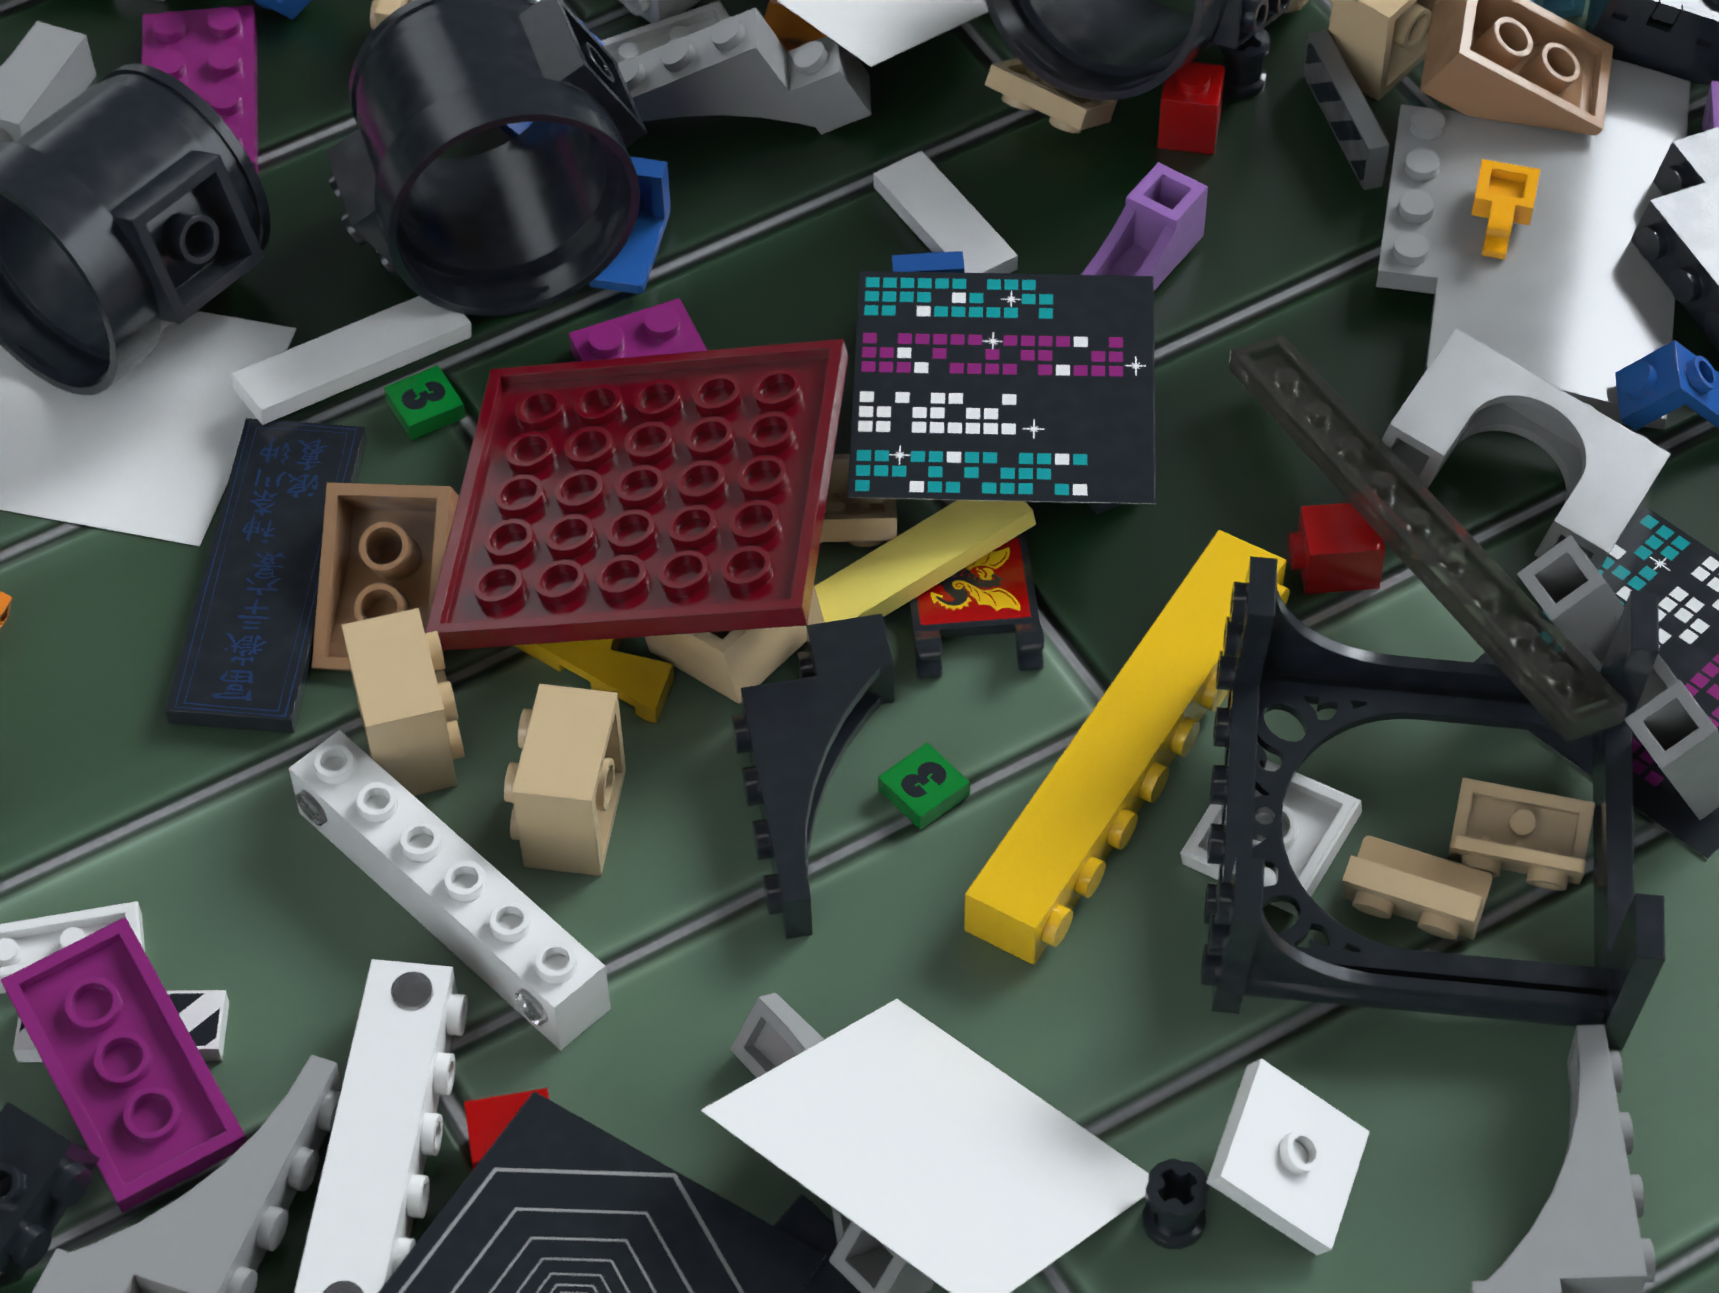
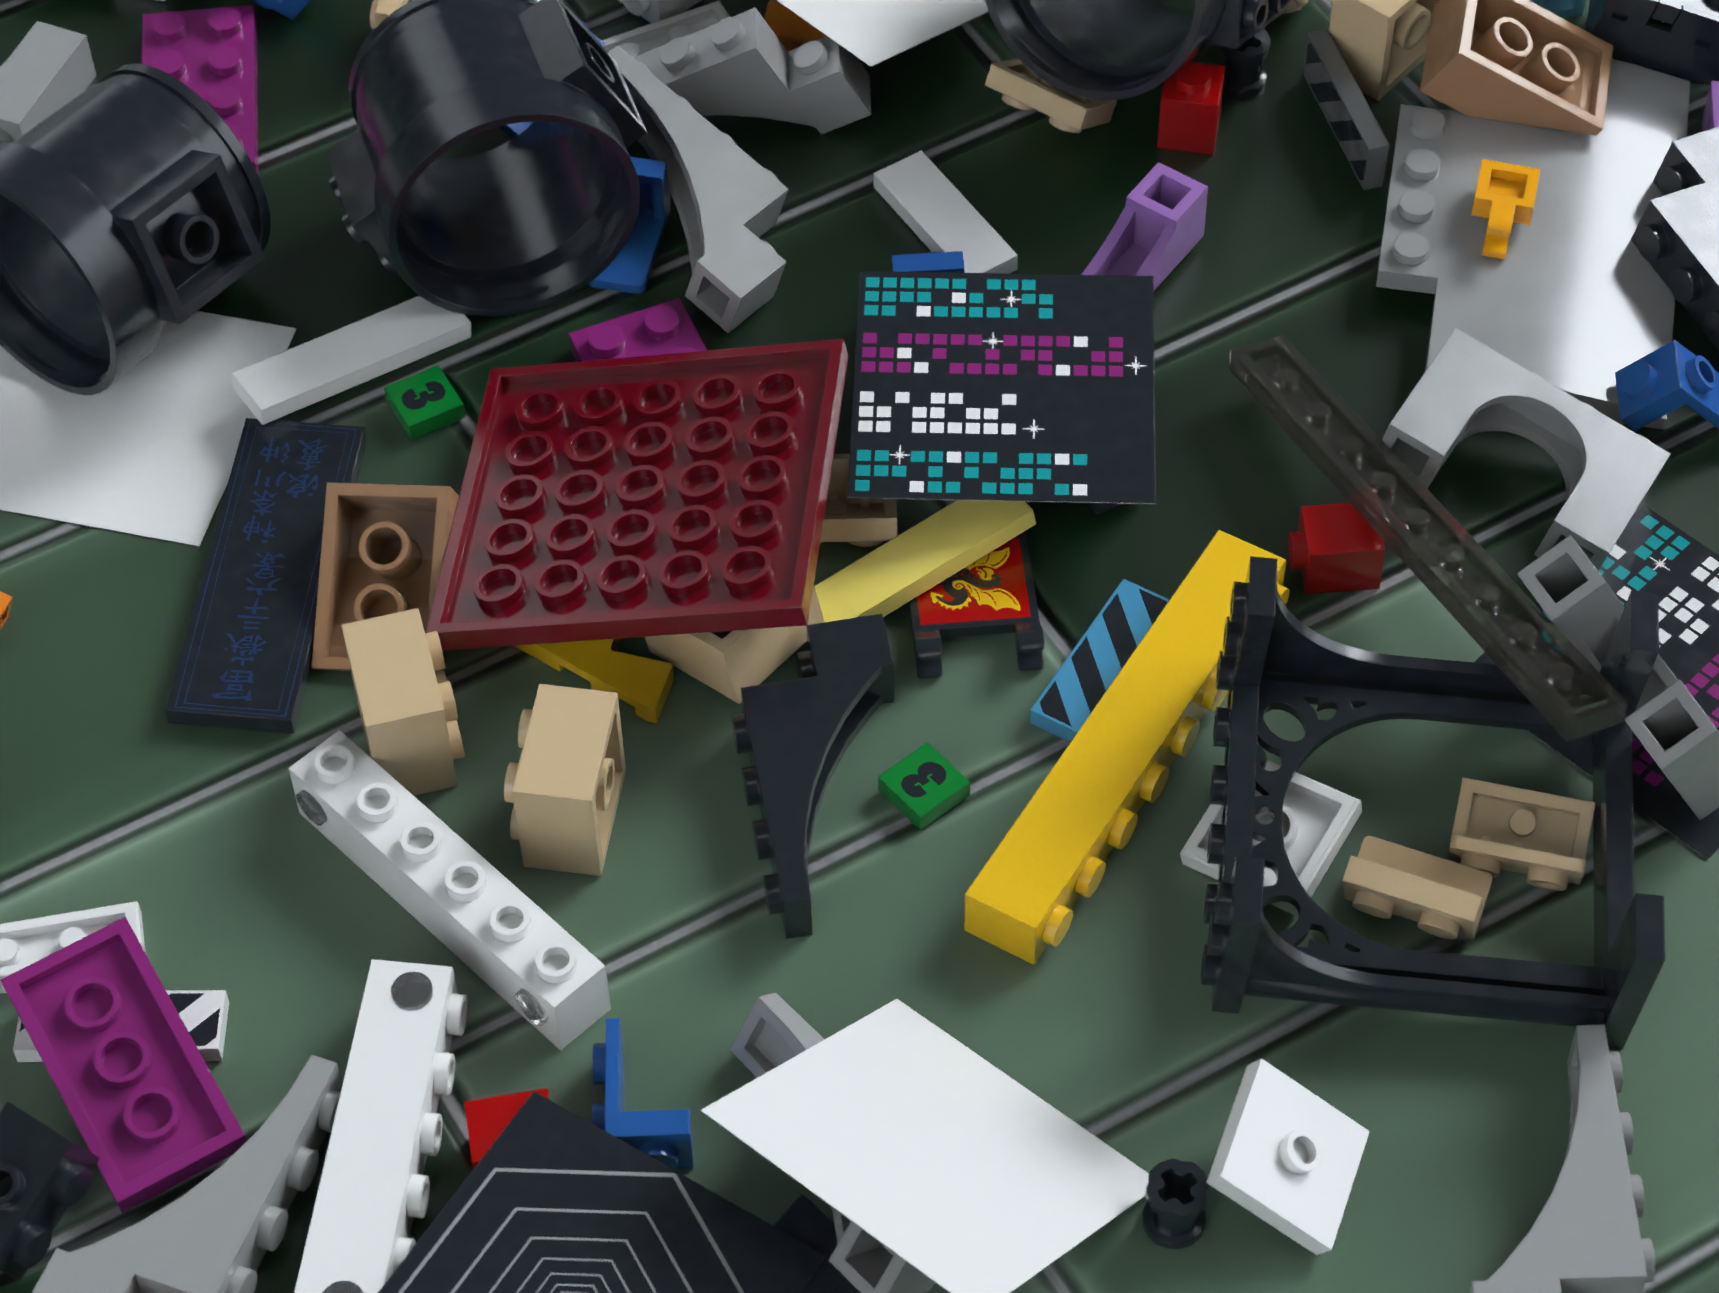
none -> blue bracket [592,1018,694,1170]
none -> light grey arch [609,45,788,333]
none -> tile [1030,579,1169,742]

